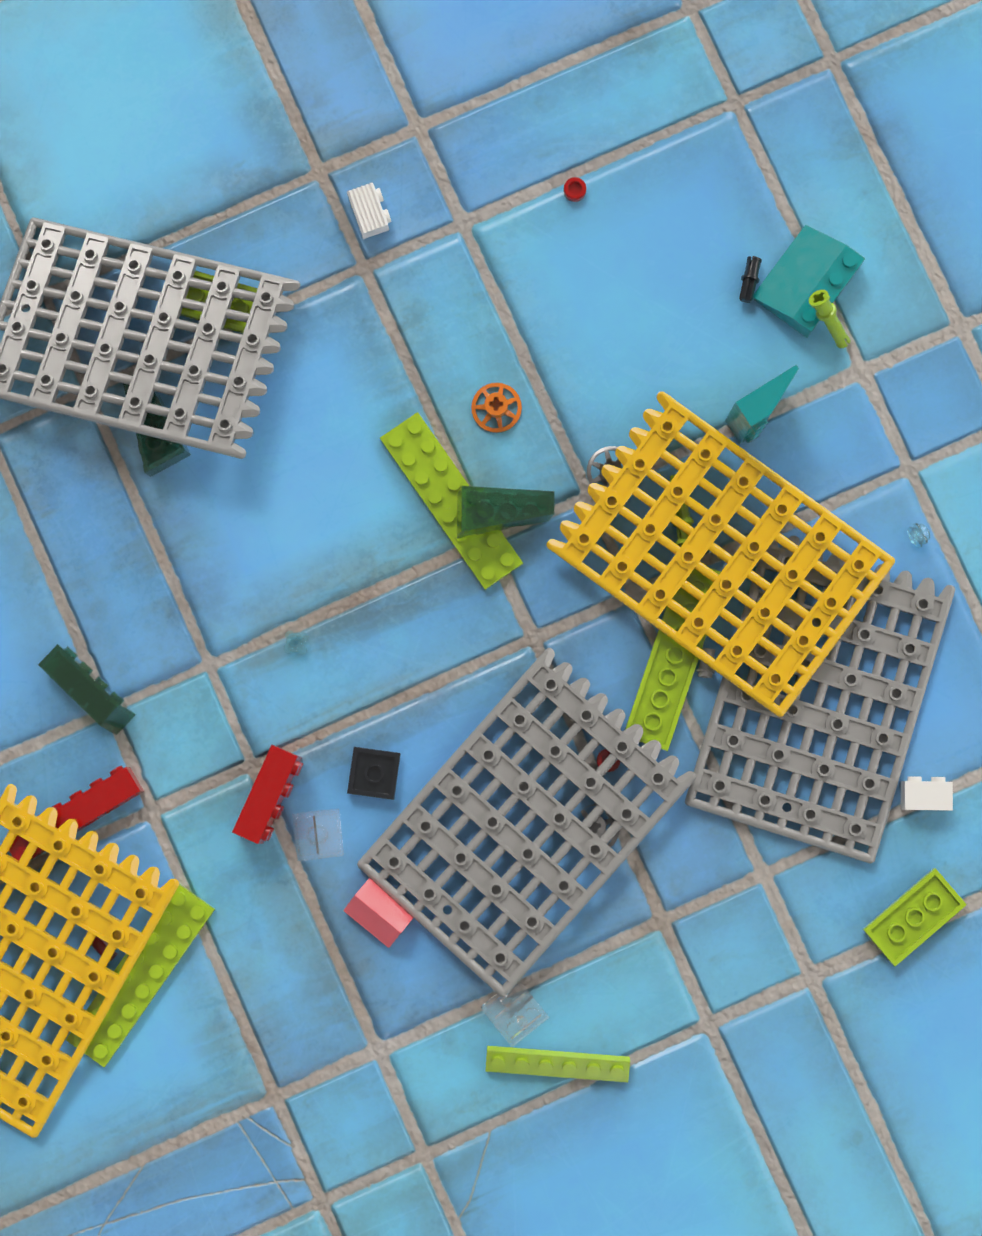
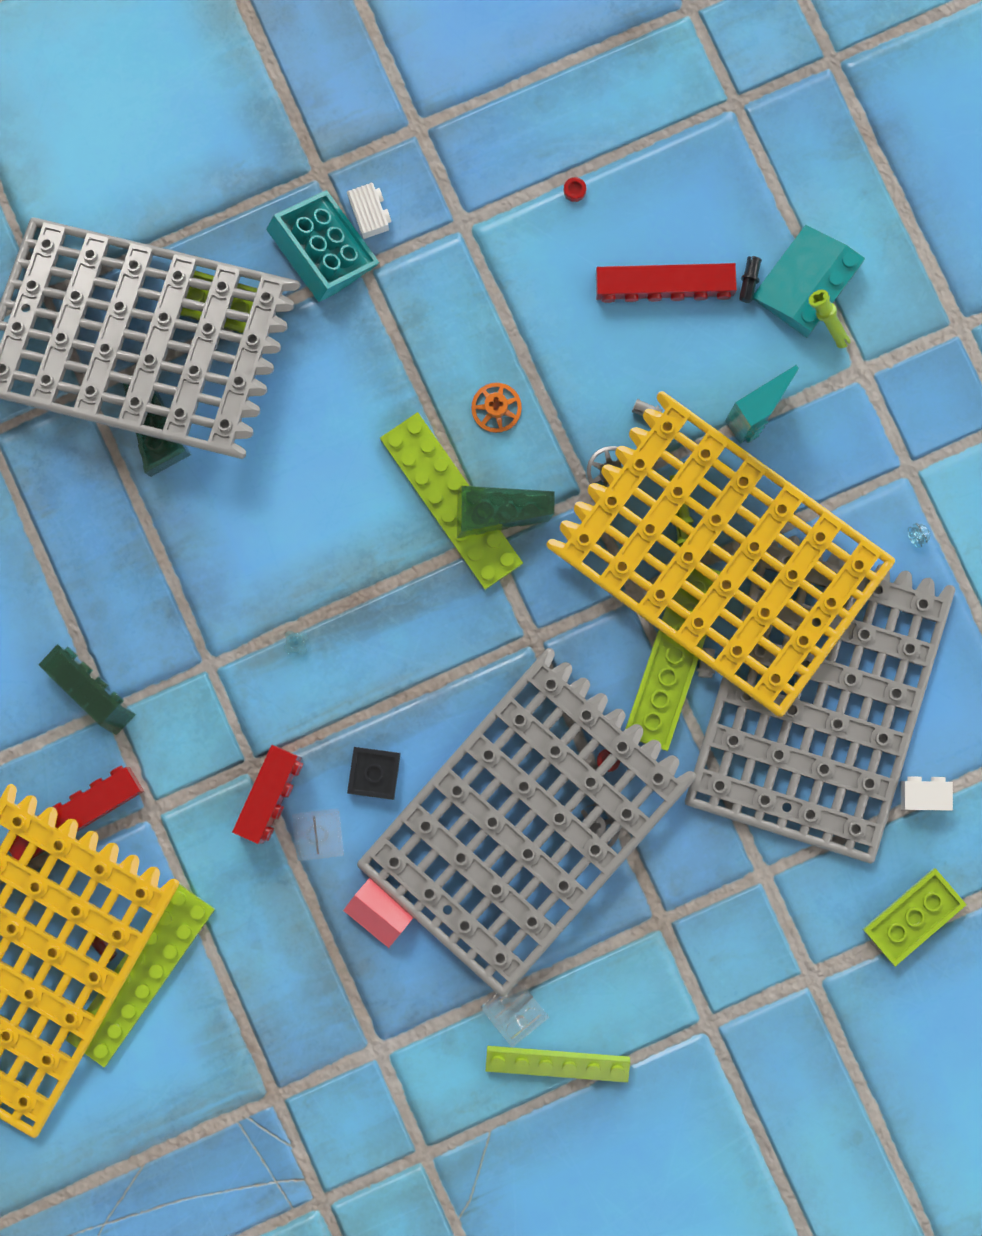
none -> teal slope [266,190,380,302]
none -> red brick [596,263,737,303]
none -> light grey pin [632,399,663,416]

